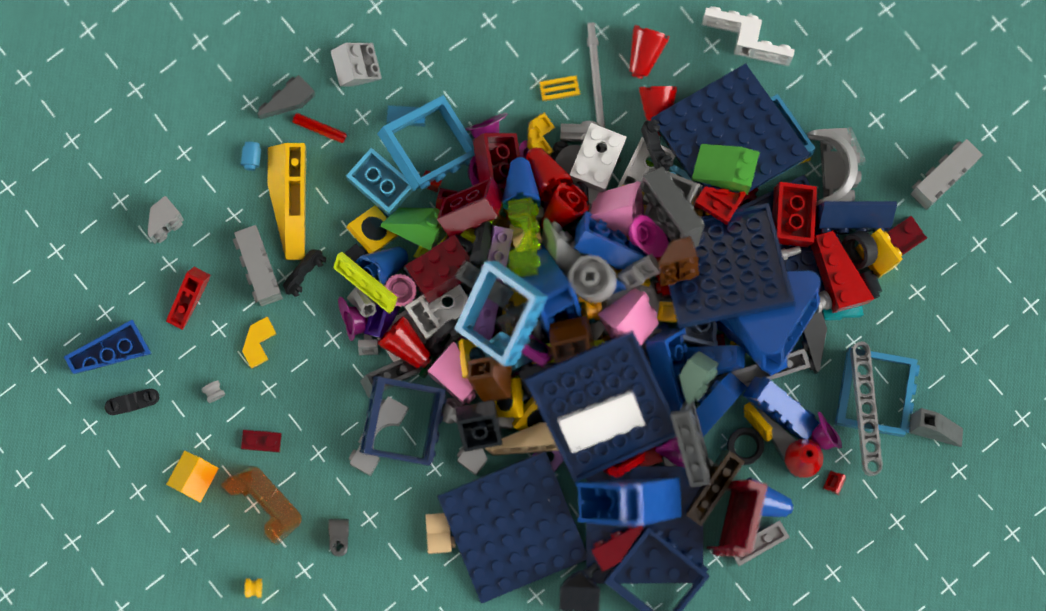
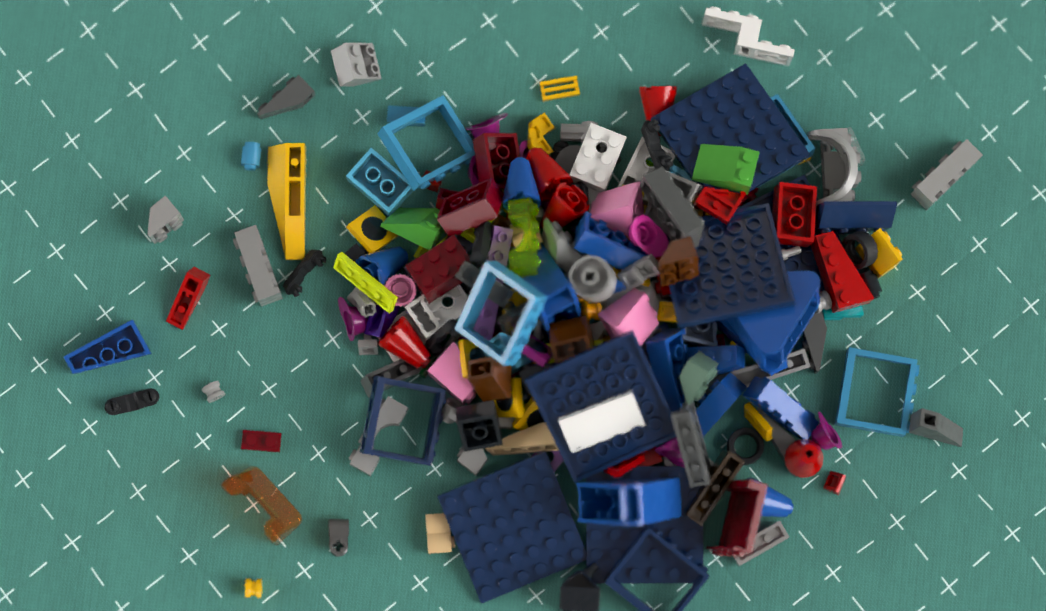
yellow slope [166,450,219,503] -> none
yellow tile [242,317,276,369] -> none
red axle [293,113,347,143] -> none
light grey bar [587,23,605,128] -> none
dark red slope [591,524,645,571] -> none
red cone [629,25,670,80] -> none
light grey beam [850,341,882,476] -> none
dark red plate [887,216,927,257] -> none

